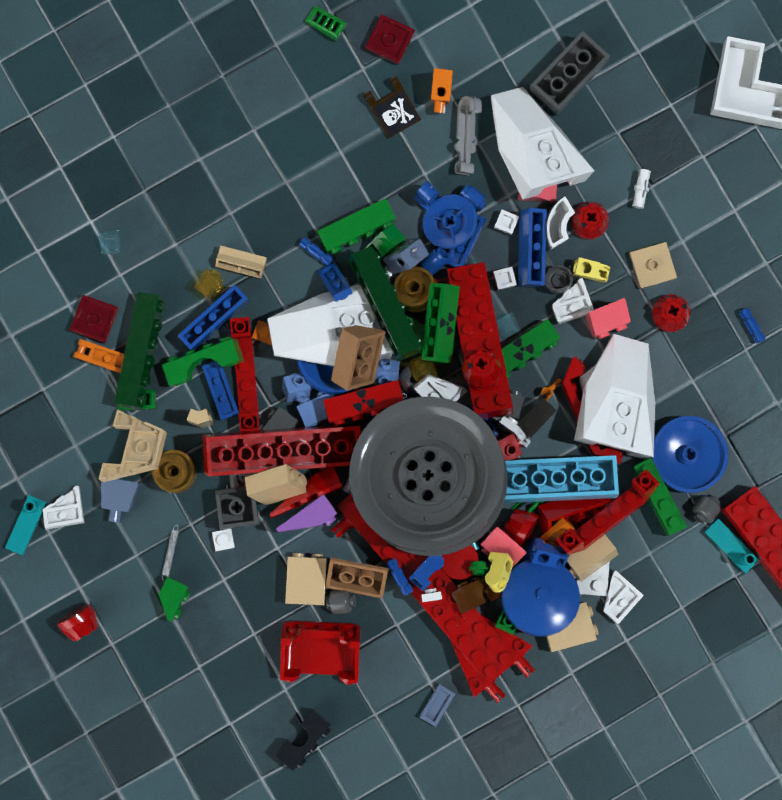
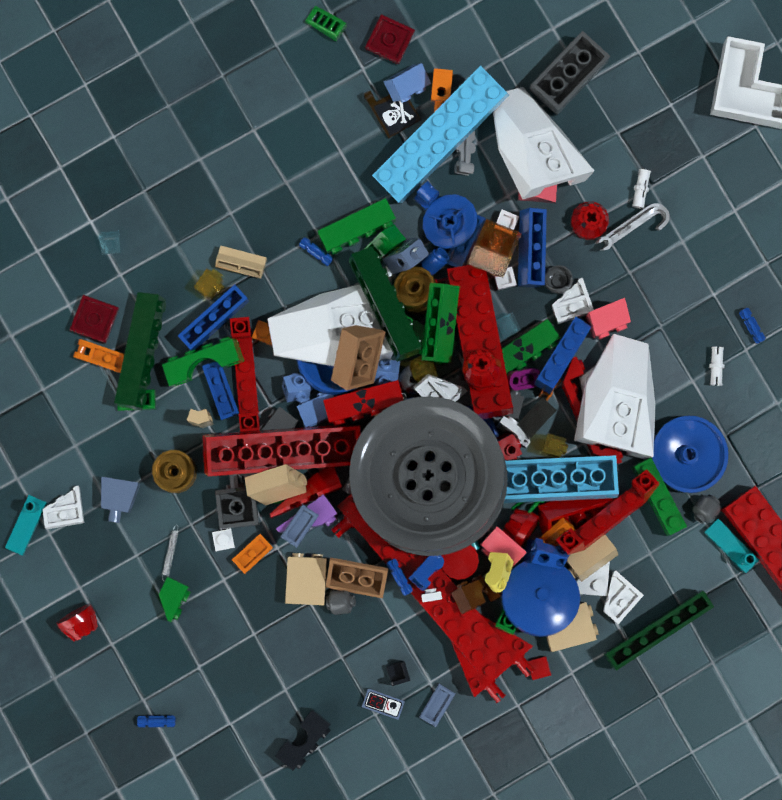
tan wing [99,410,167,482] -> none
red windscreen [280,621,360,685] -> none
blue plate [318,263,353,302] -> none
blue brick [459,184,487,212] -> none
green plate [469,561,488,575] -> none
white brick [546,197,575,252] -> none
light yellow leg [572,257,611,283] -> none
tan plate [629,242,677,289] -> none
red piece [652,294,690,332] -> none
none -> blue axle [137,715,176,728]
none -> orange plate [232,534,273,574]
none -> sand blue tile [281,504,319,548]
none -> tile [362,688,405,720]
none -> medium azure brick [372,65,509,203]
none -> medium blue brick [384,63,431,103]
none -> black panel [386,661,411,686]
none -> clear orange brick [467,219,521,278]
none -> magenta plate [507,368,540,391]
none -> red tile [528,656,551,680]
none -> blue brick [534,316,592,394]
none -> clear yellow brick [541,433,568,458]
none -> light grey piece [595,203,670,251]
none -> dark green brick [603,590,714,671]
none -> white pin [709,347,725,386]

